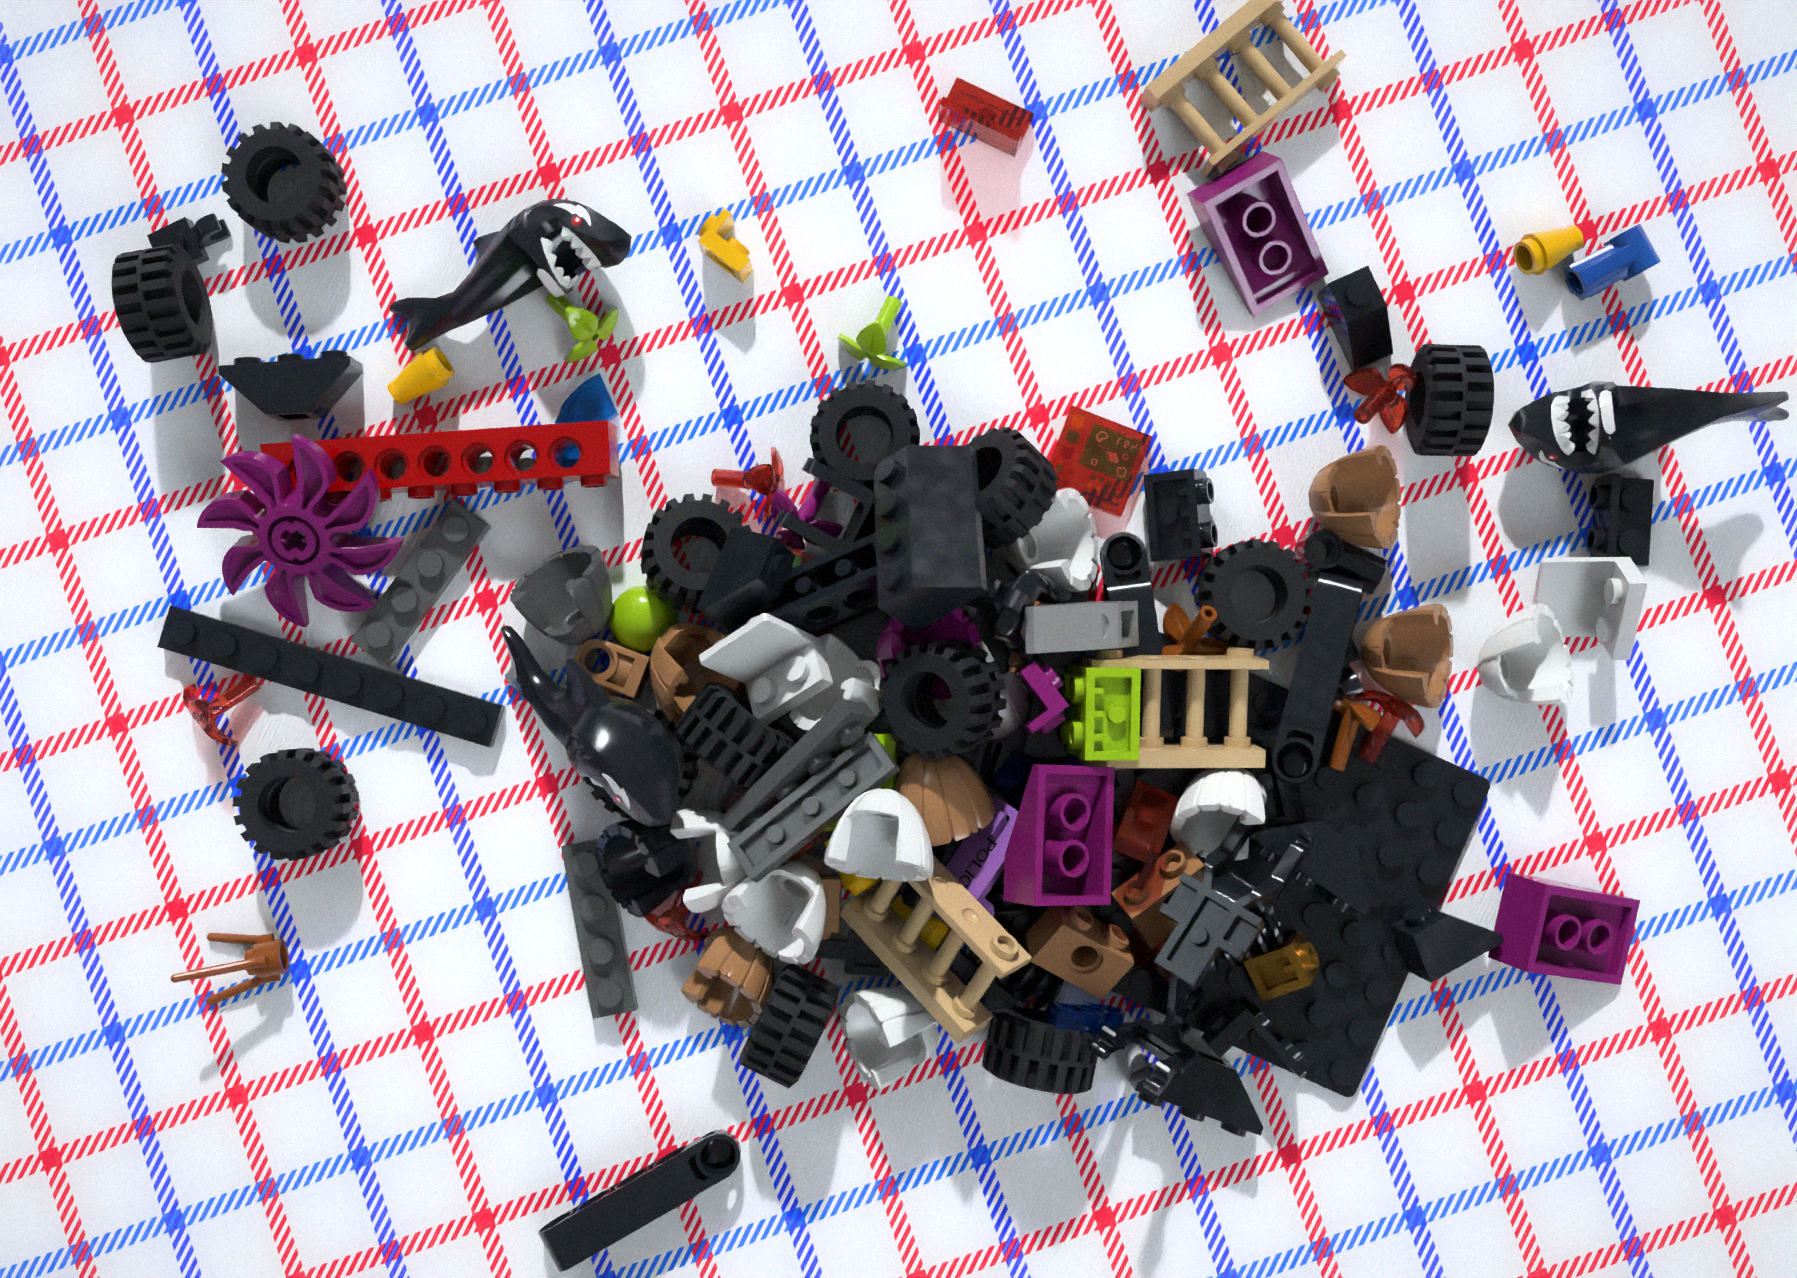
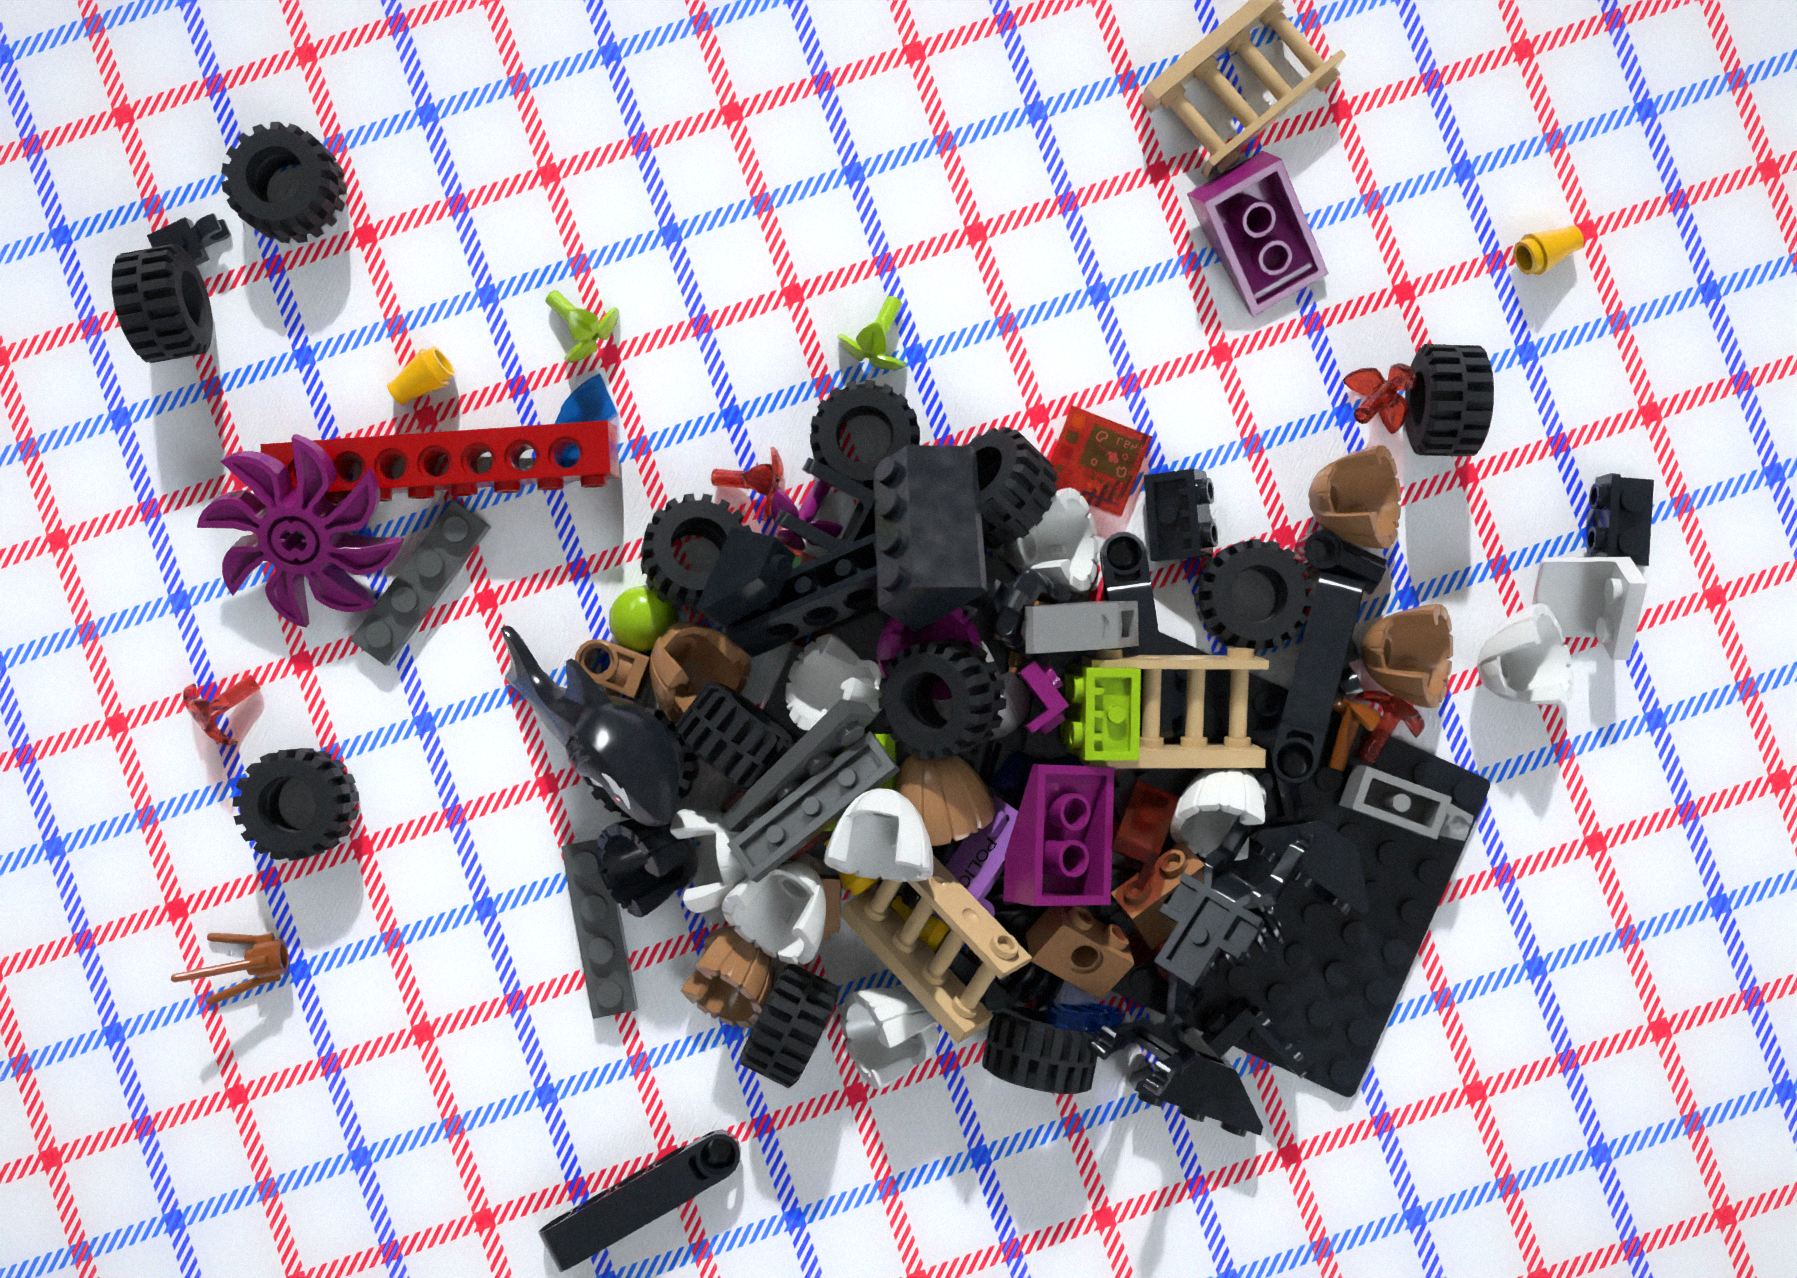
black plate [157,605,505,747] -> none
black slope [218,350,363,421] -> none
black piece [390,199,631,351] -> none
dark grey hair [510,545,613,646] -> none
clear red plant [644,869,712,942] -> none
yellow bracket [698,208,753,284] -> none
white bracket [699,613,833,725] -> none
black plate [815,927,889,977] -> none
clear red panel [938,77,1035,157] -> none
dark orange plant [1161,602,1231,671] -> none
pearl gold bracket [1243,932,1319,1002] -> none
black slope [1316,266,1393,372] -> none
black slope [1390,906,1504,983] -> none
magenta slope [1488,872,1640,985] -> none
black piece [1508,381,1789,474] -> none
blue piece [1564,224,1661,301] -> none
none -> light grey hinge [1339,764,1474,841]

